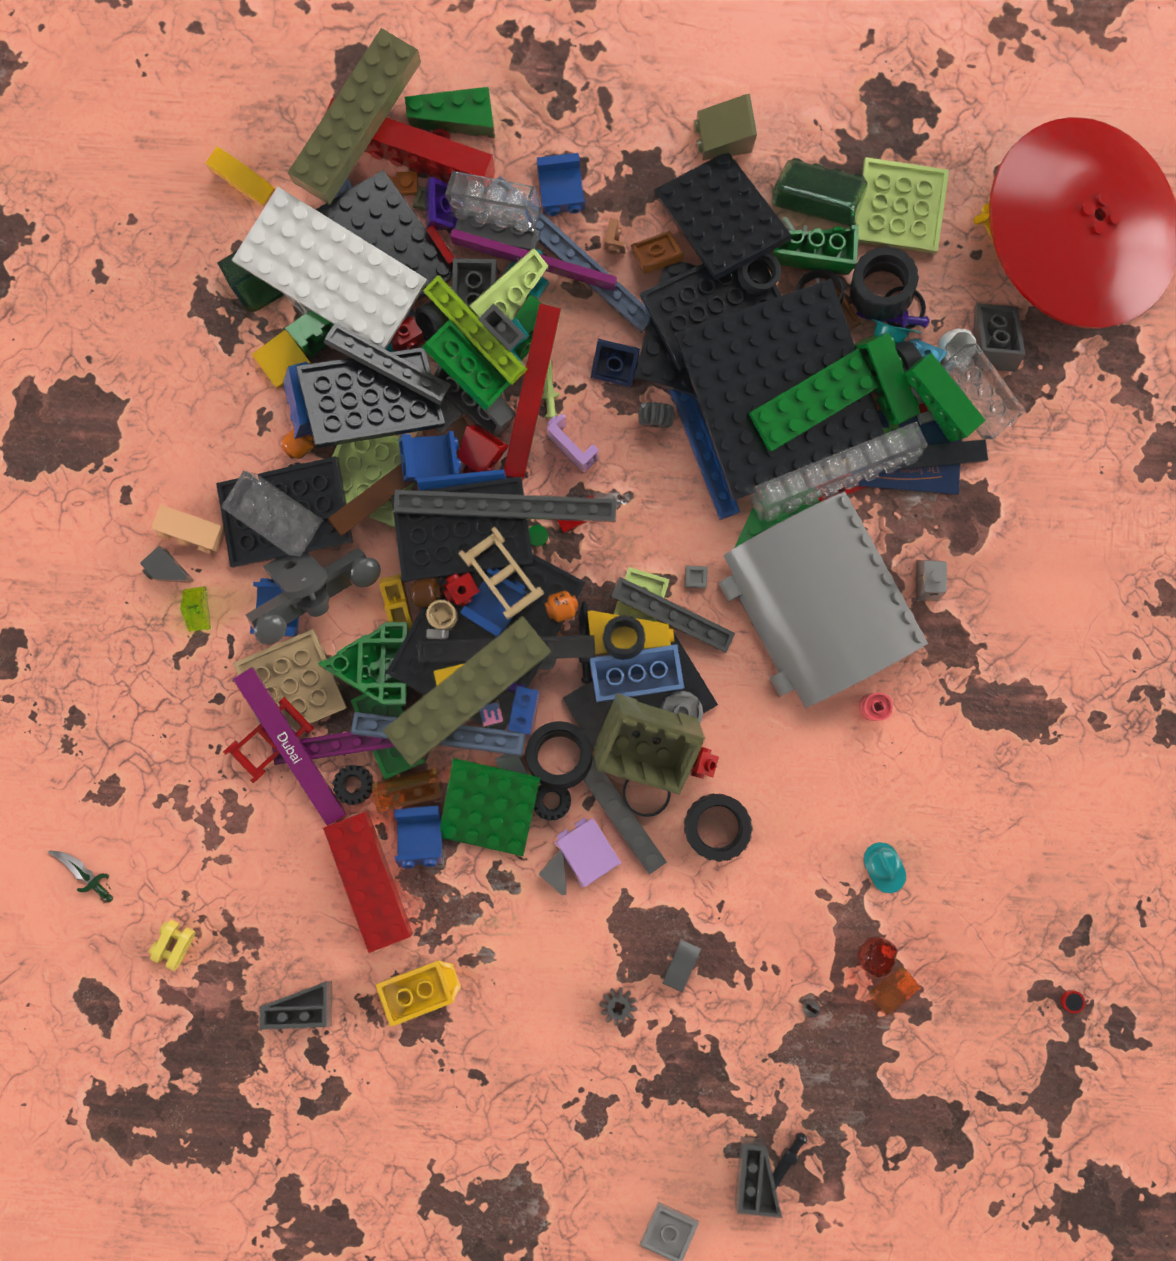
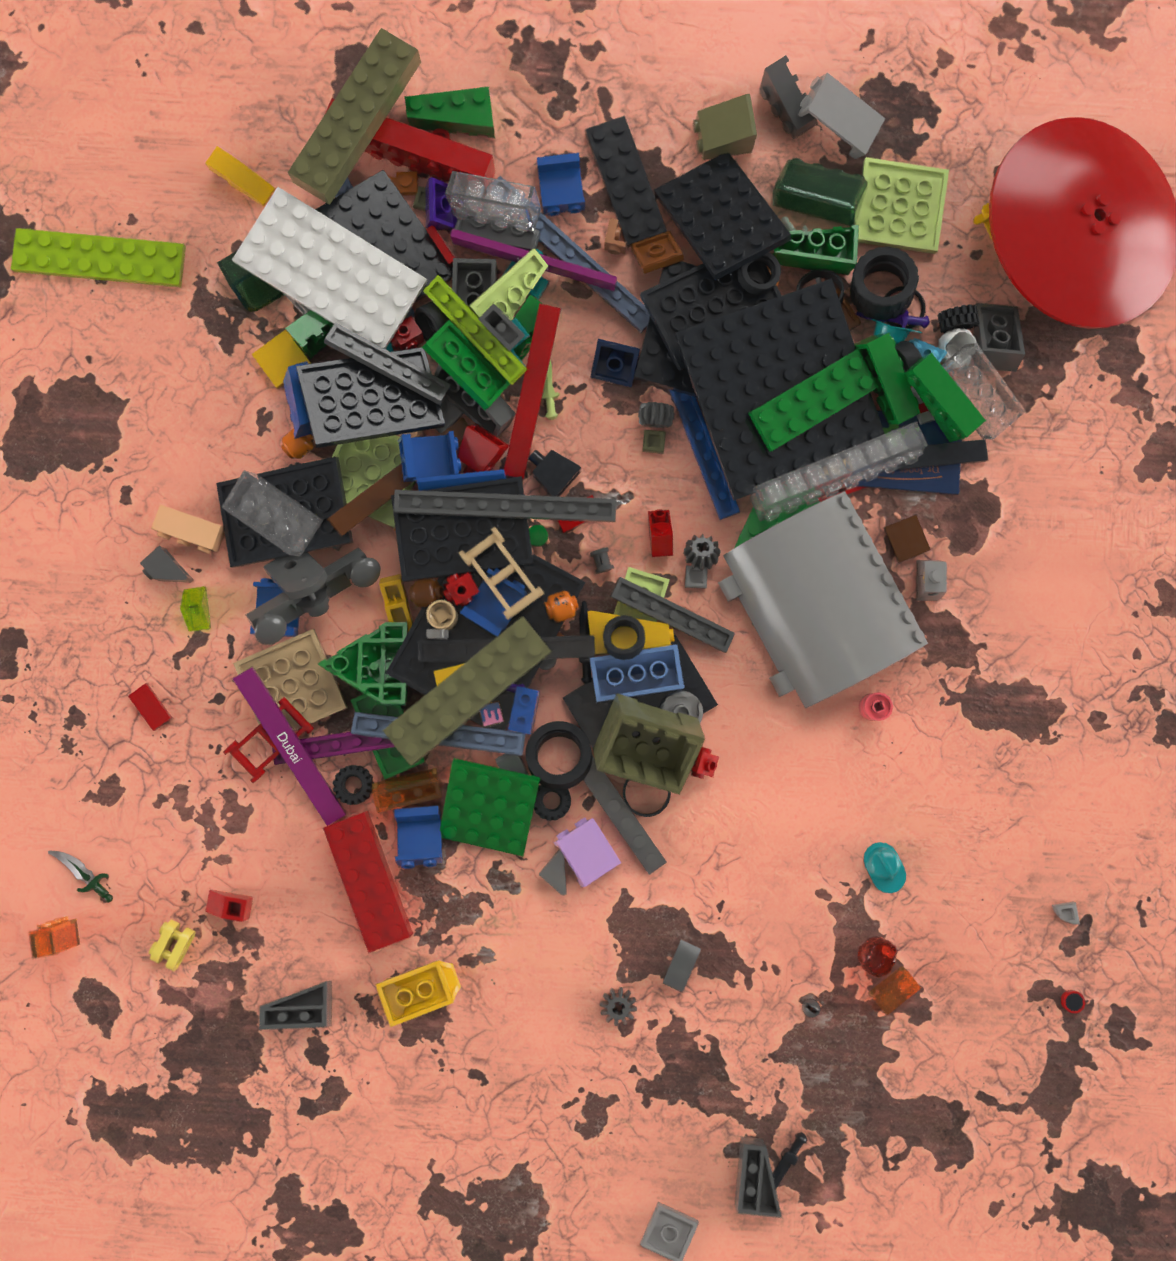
lavender panel [547,413,599,473] -> none
black tyre [684,793,753,862] -> none
none -> lime plate [11,228,186,287]
none -> clear orange brick [29,916,80,959]
none -> red tile [128,683,172,731]
none -> red slope [205,889,253,922]
none -> black torso [528,449,581,497]
none -> black plate [585,116,667,248]
none -> dark grey bush [590,547,614,574]
none -> olive tile [642,430,666,454]
none -> red slope [648,509,673,557]
none -> dark grey gear [683,534,721,571]
none -> dark grey wedge [760,55,817,139]
none -> light grey panel [798,73,885,159]
none -> reddish brown piece [884,515,931,563]
none -> black tyre [938,305,980,333]
none -> light grey tile [1052,901,1080,924]

